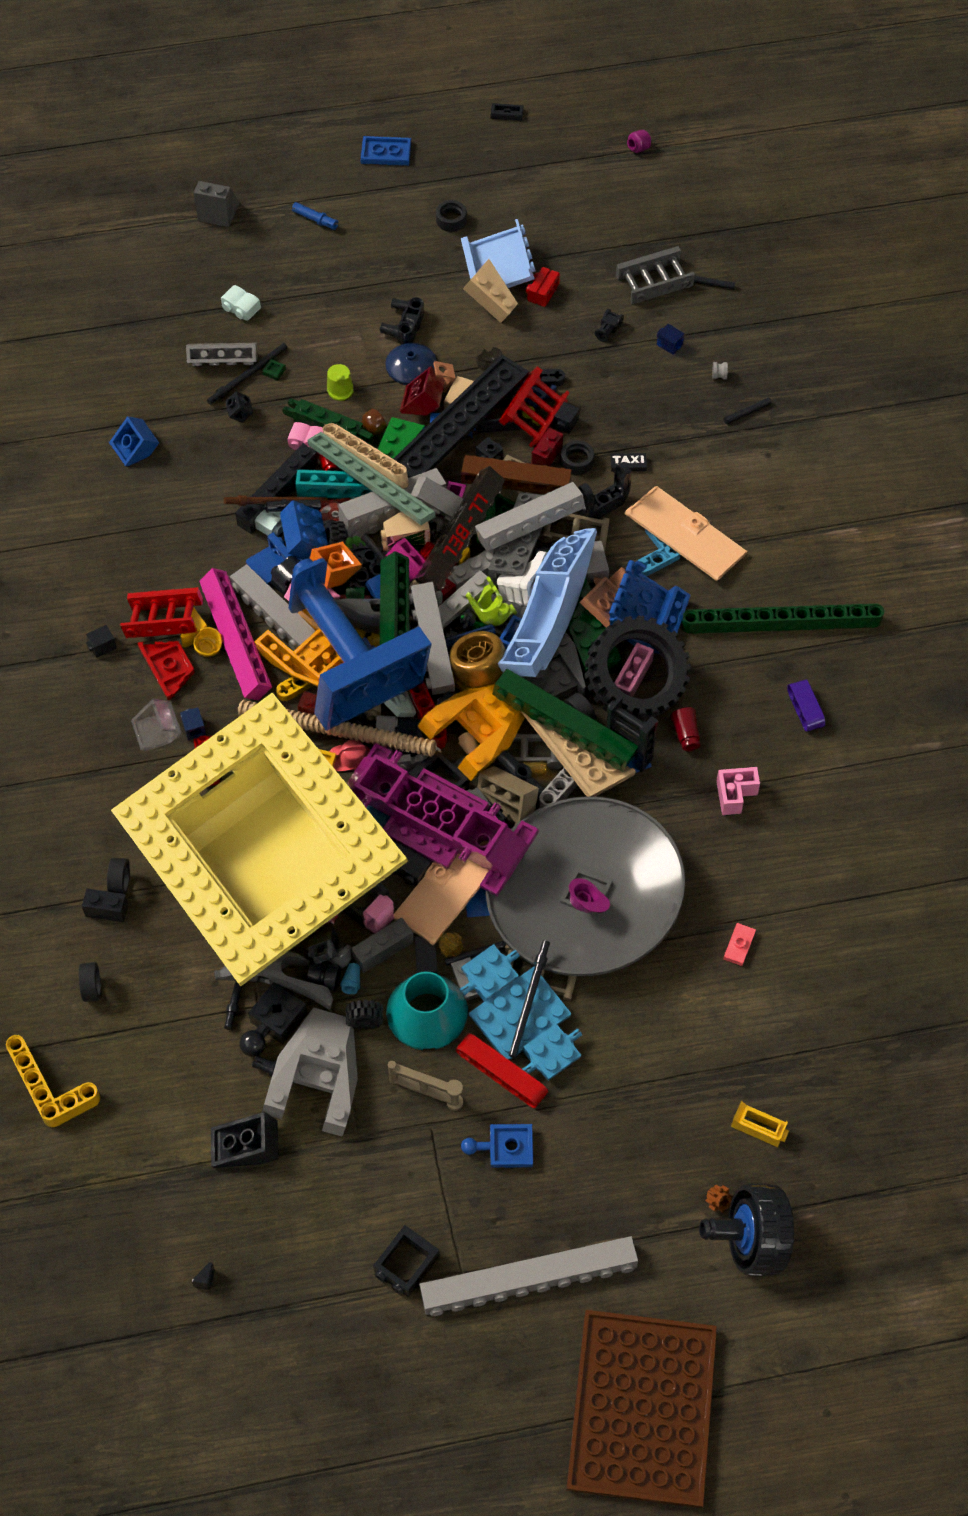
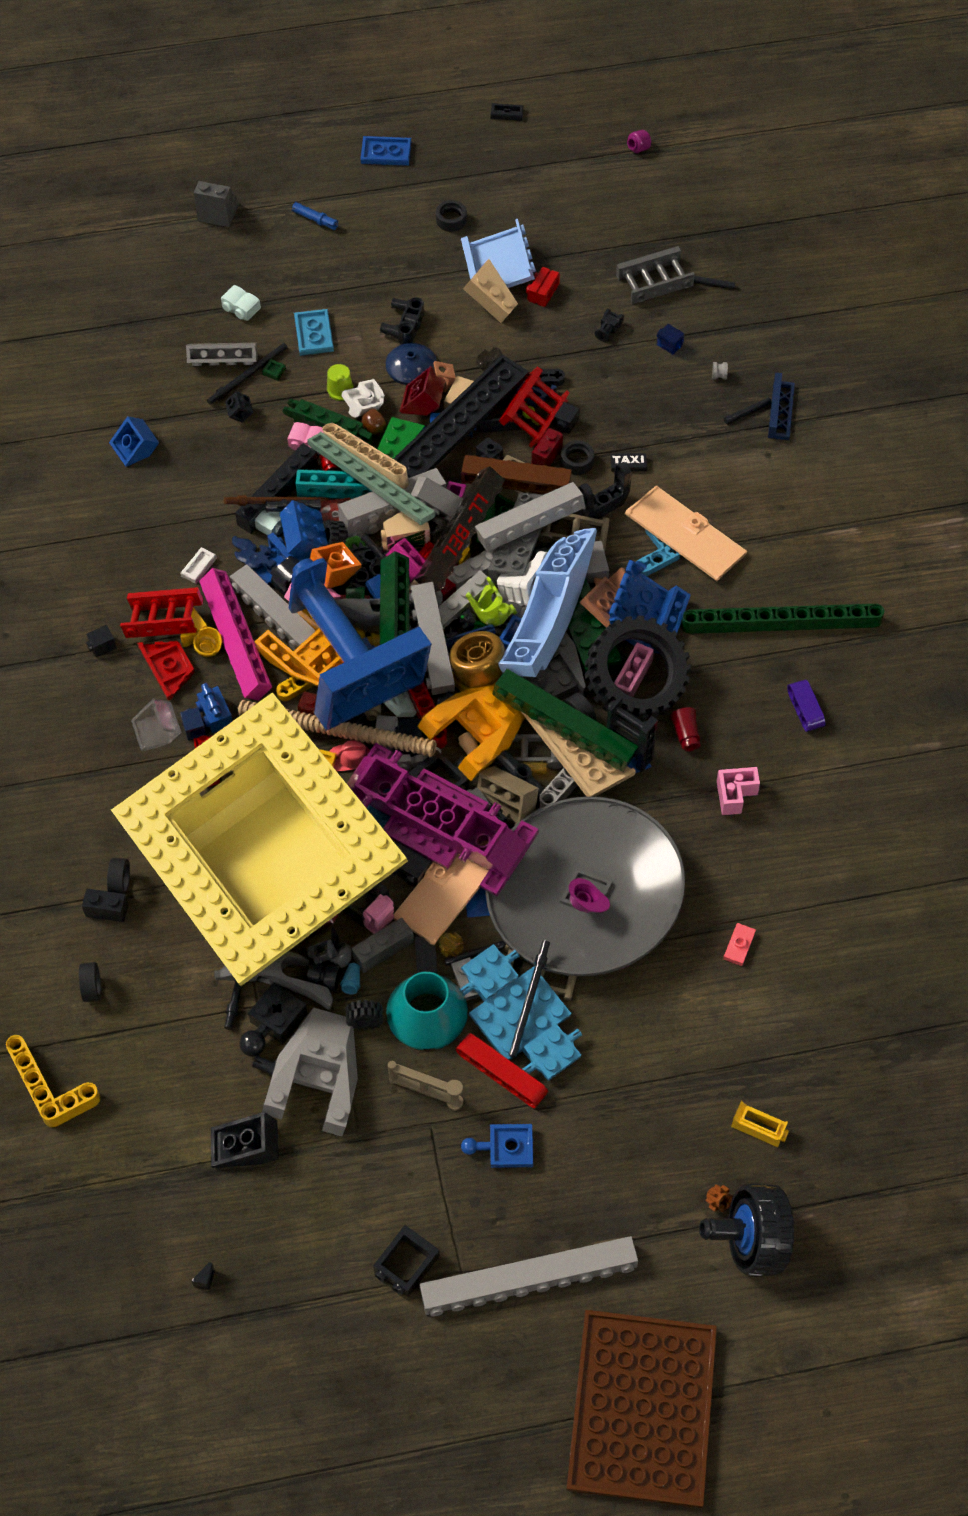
none -> white tile [181,547,217,584]
none -> blue brick [195,683,233,733]
none -> dark blue piece [232,536,276,574]
none -> dark azure tile [294,309,334,356]
none -> white brick [342,379,385,418]
none -> dark blue fence [768,373,795,440]

